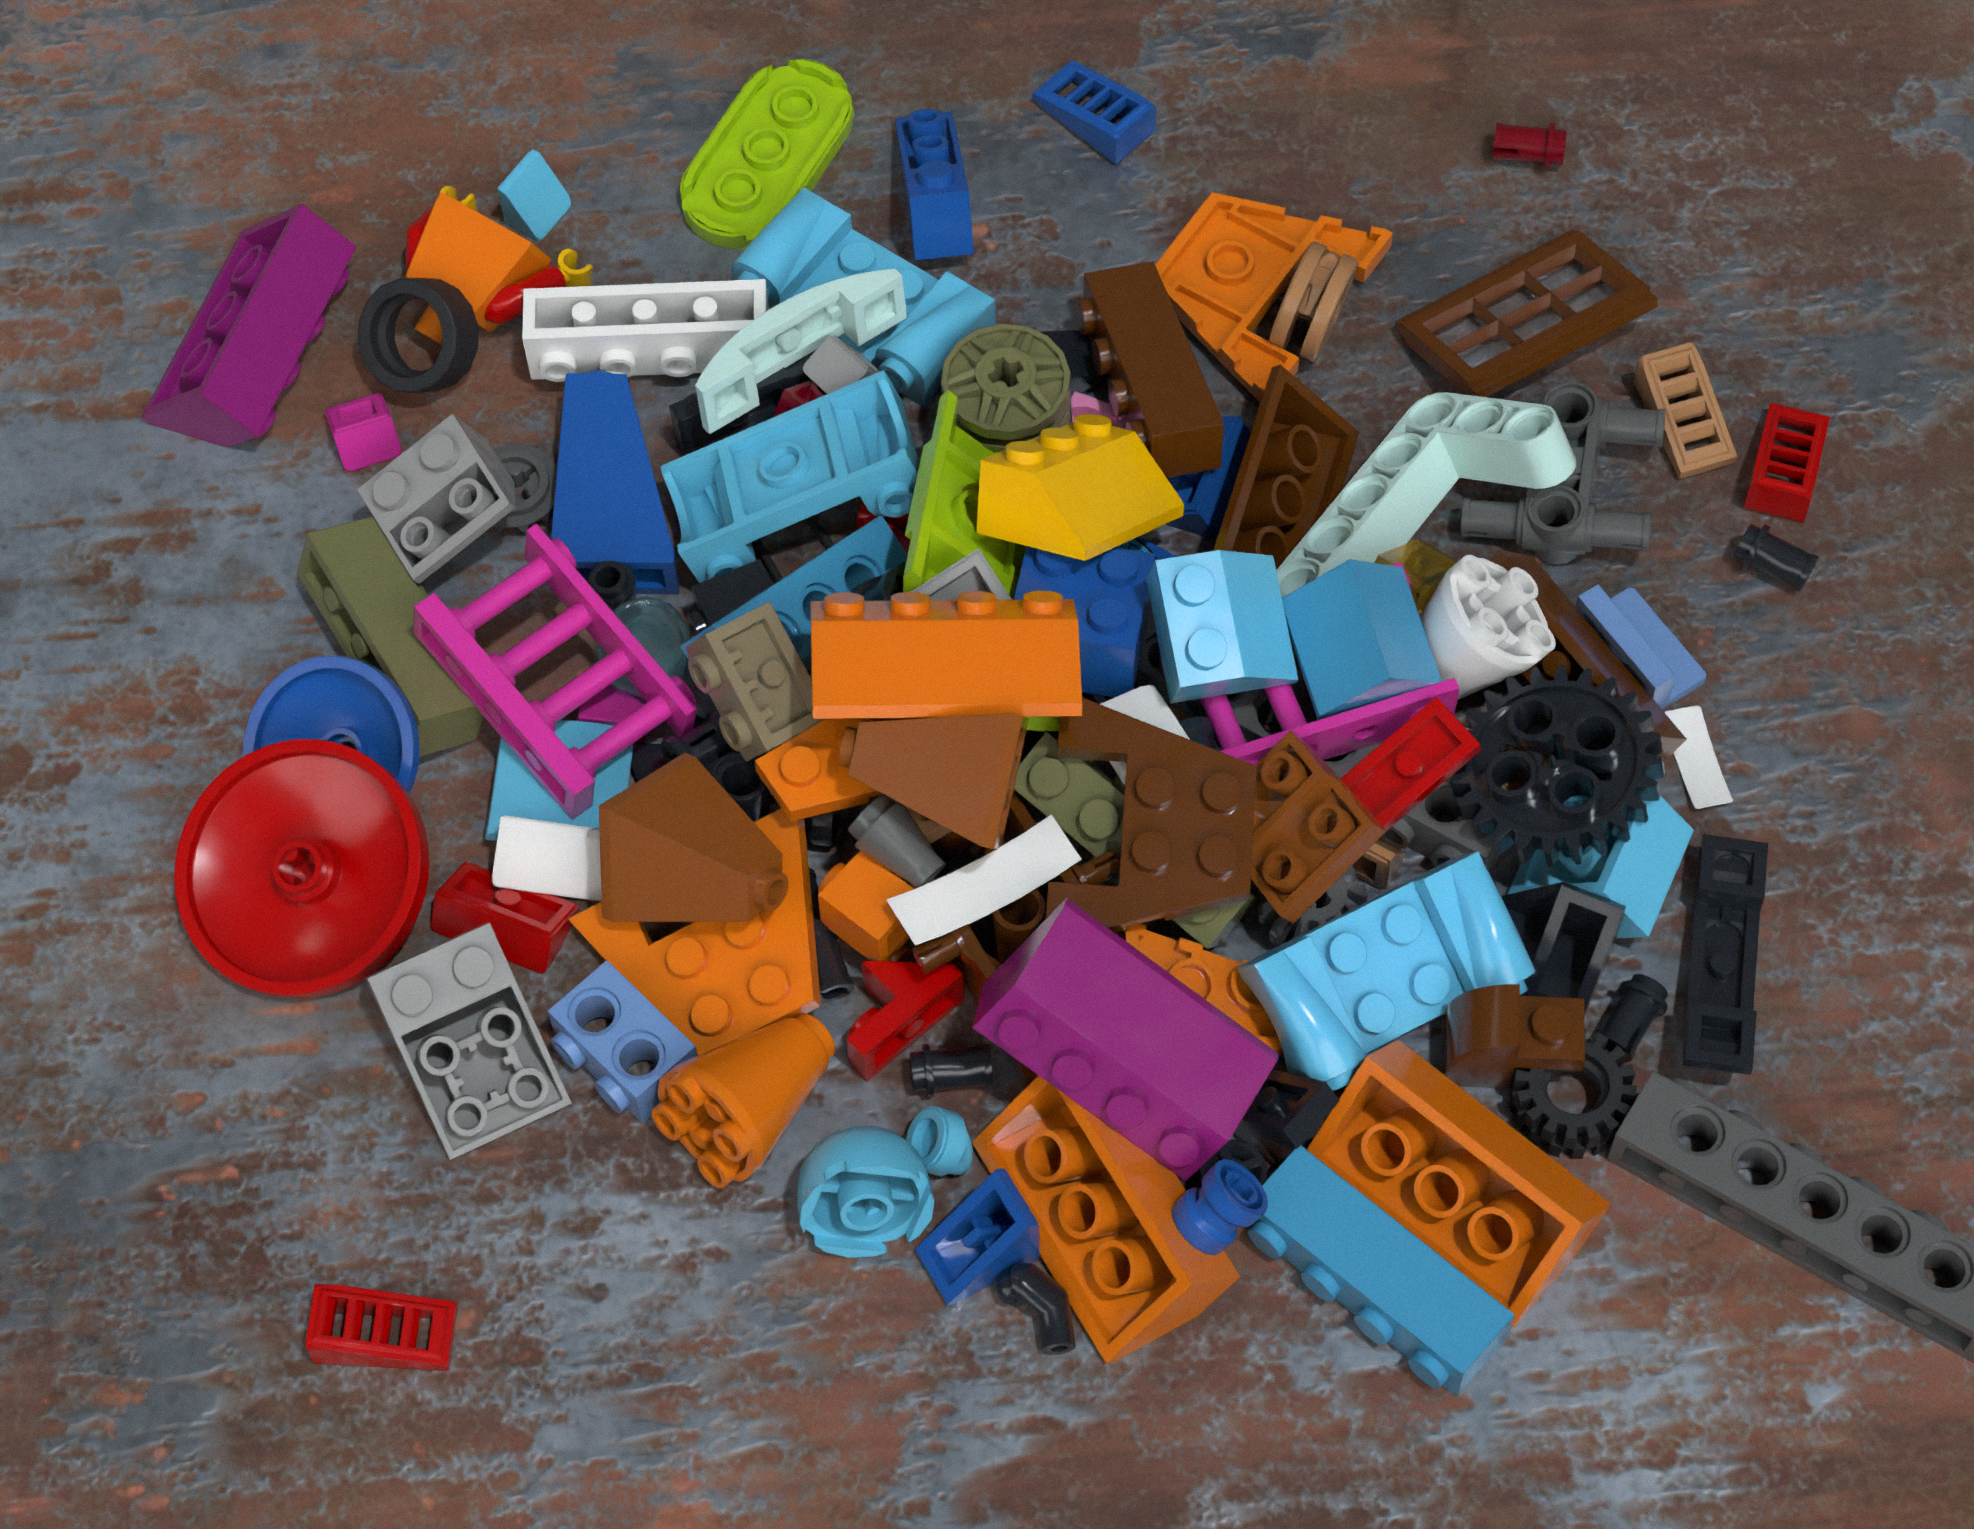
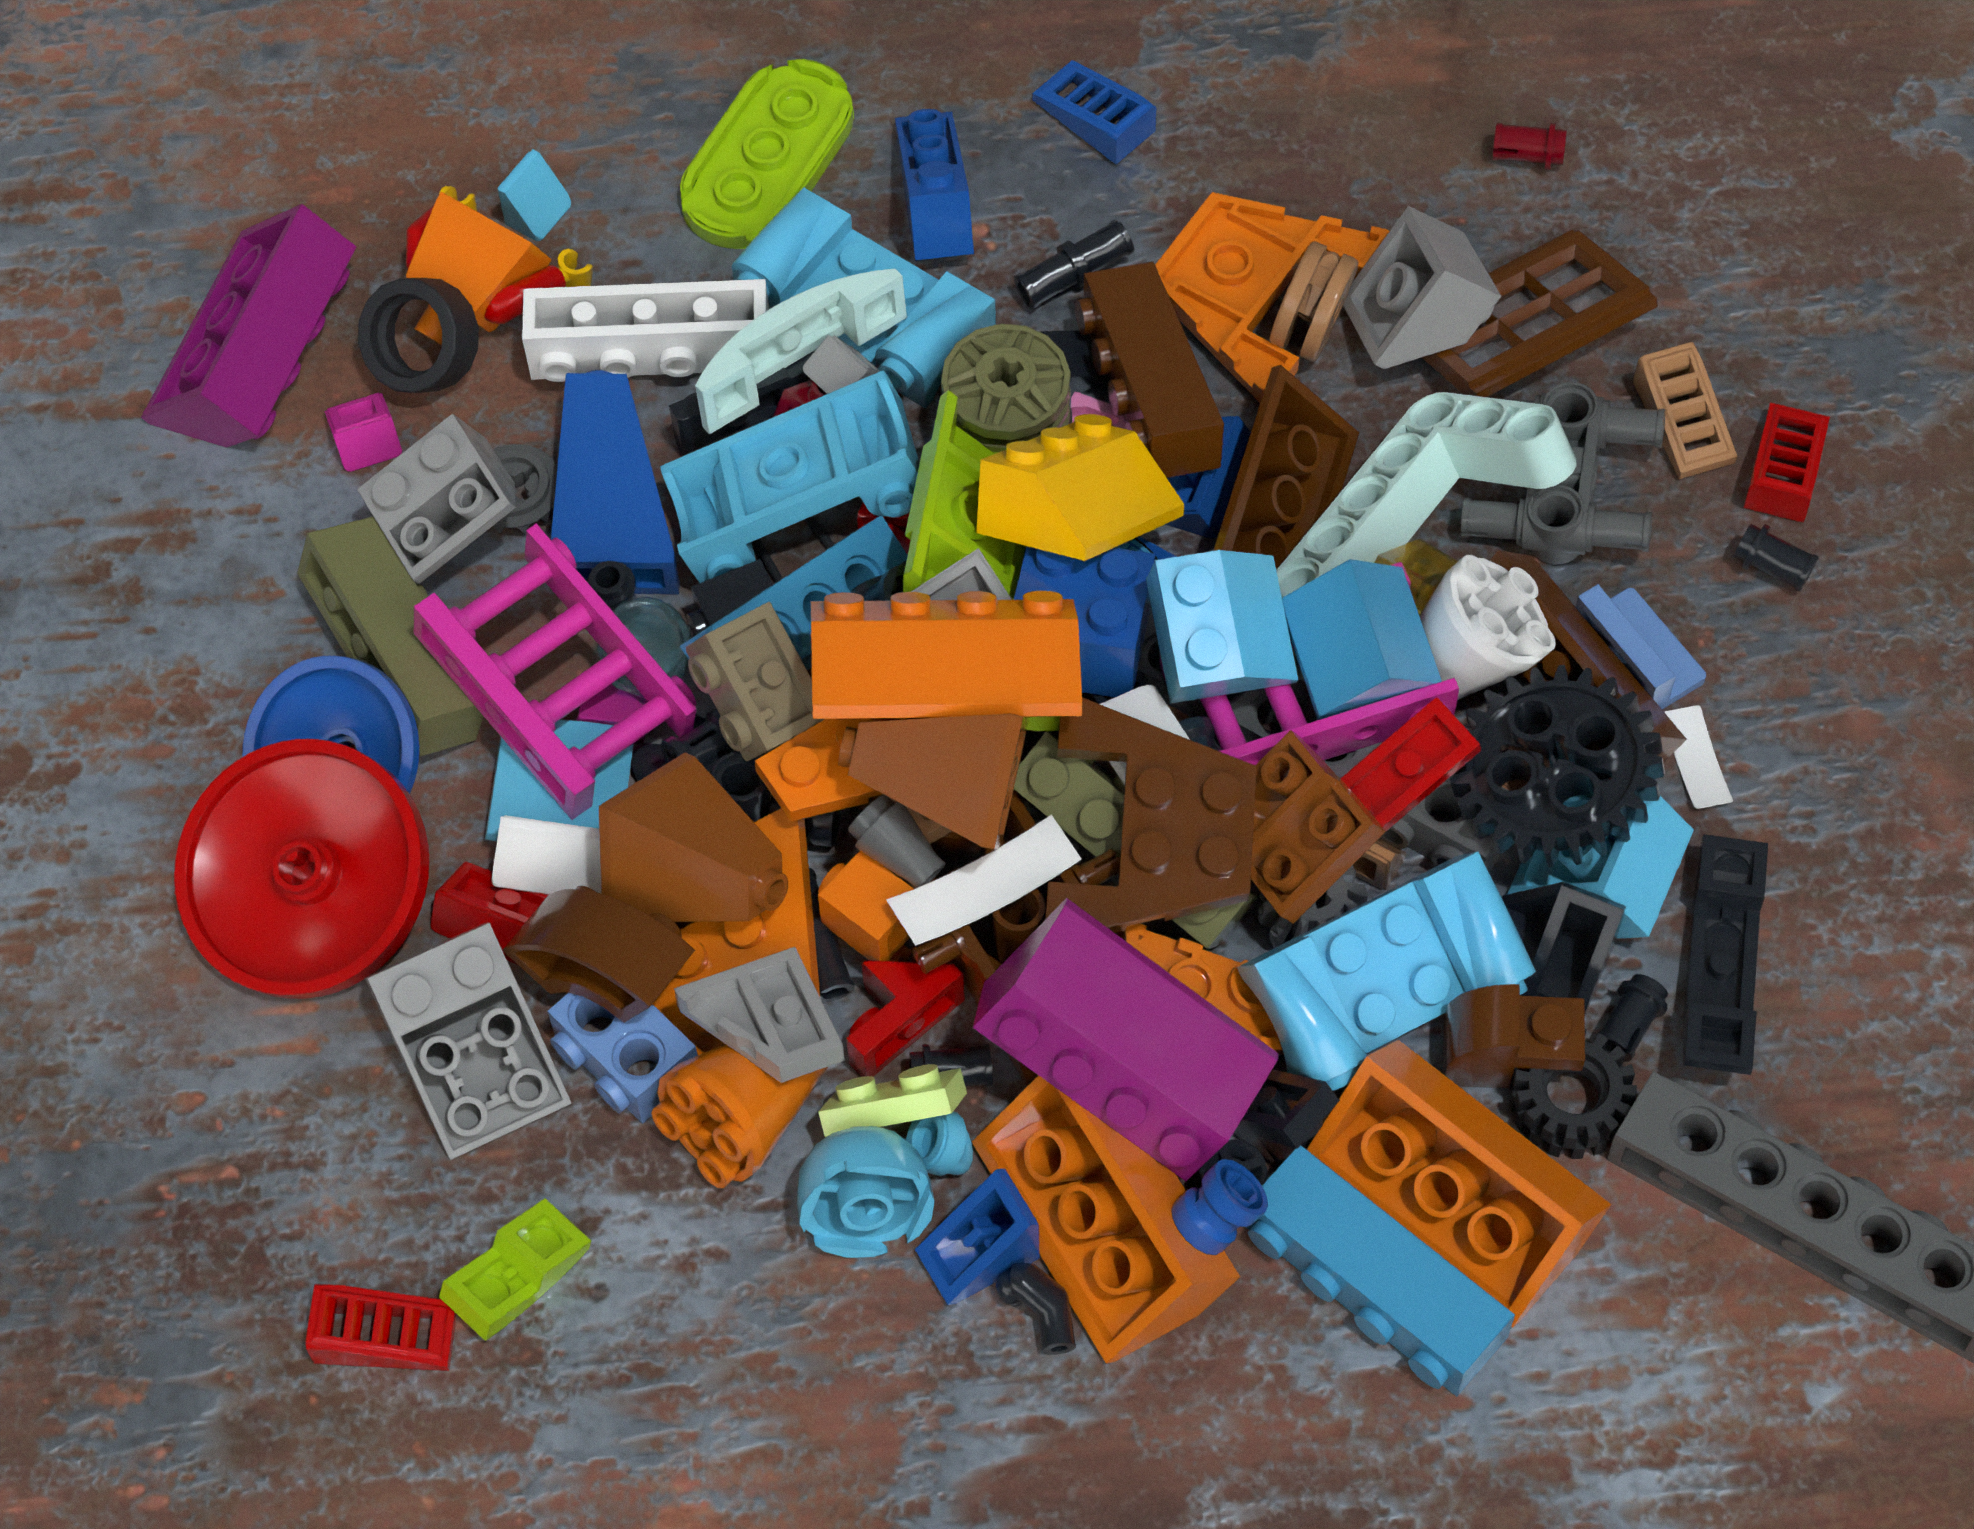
none -> lime slope [439,1198,592,1341]
none -> reddish brown brick [502,886,695,1023]
none -> light grey wing [674,947,845,1083]
none -> yellowish green plate [818,1064,967,1137]
none -> black pin [1014,219,1134,310]
none -> light grey slope [1343,206,1501,369]

